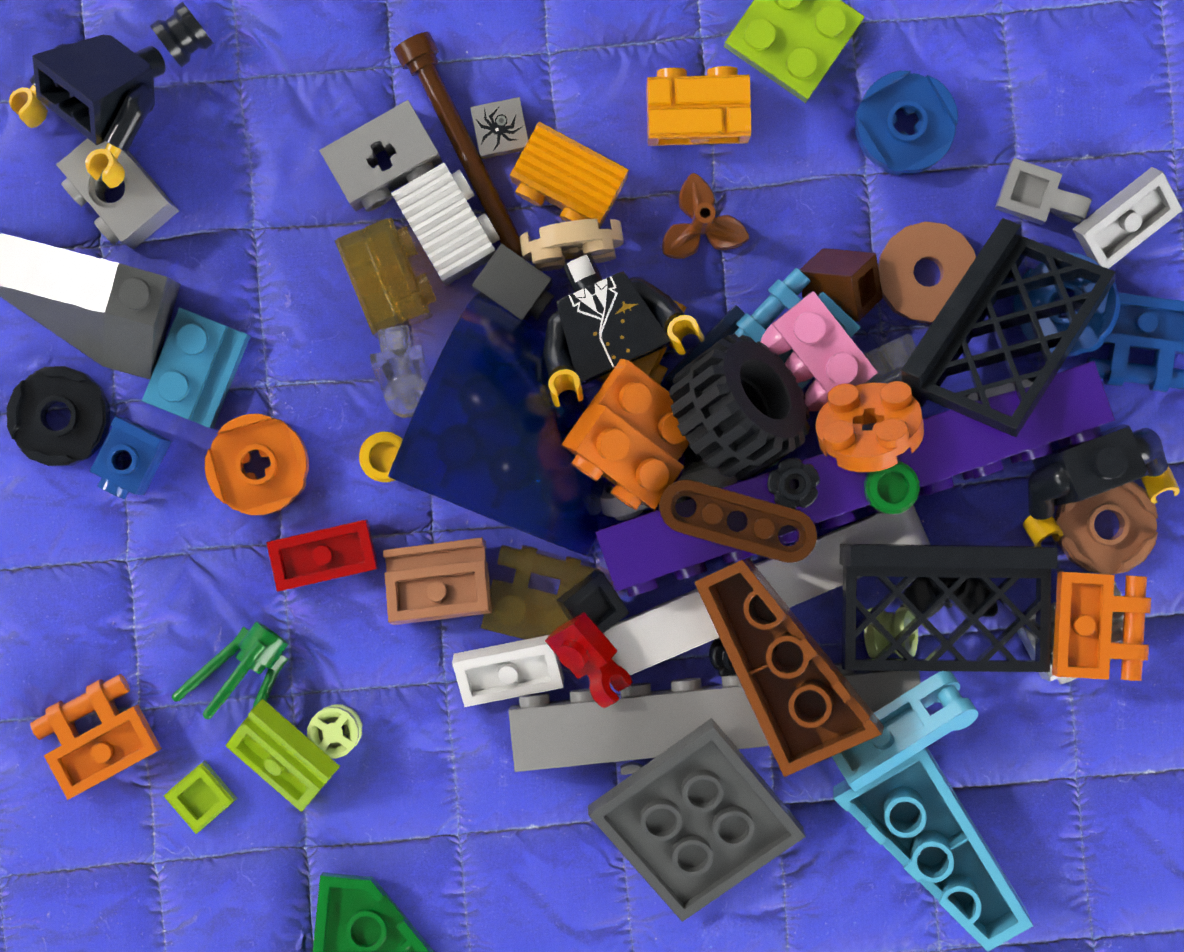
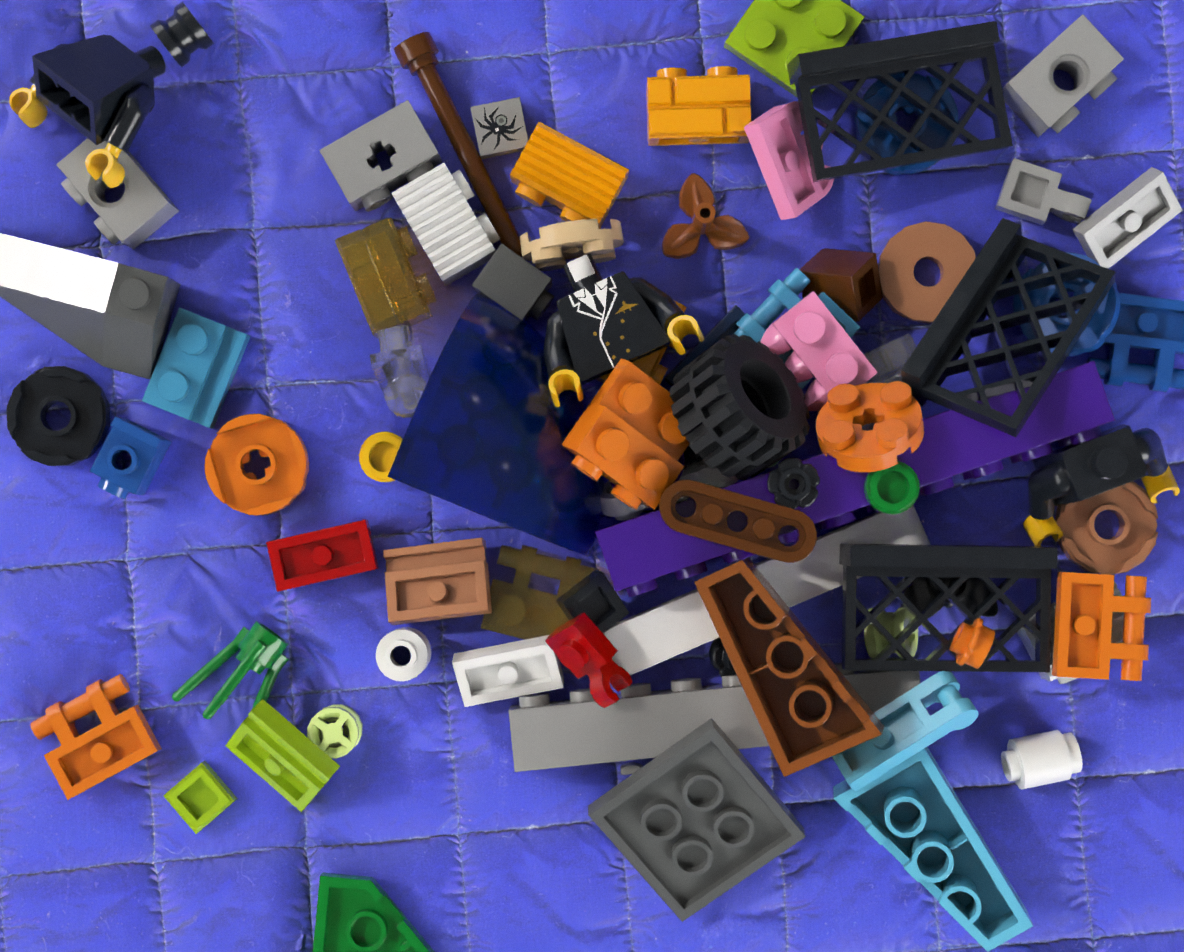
none -> white brick [376,627,431,681]
none -> bright pink plate [744,101,834,220]
none -> black fence [787,21,1013,182]
none -> orange plate [950,618,995,669]
none -> white brick [1001,730,1082,790]
none -> light grey brick [1002,14,1124,137]

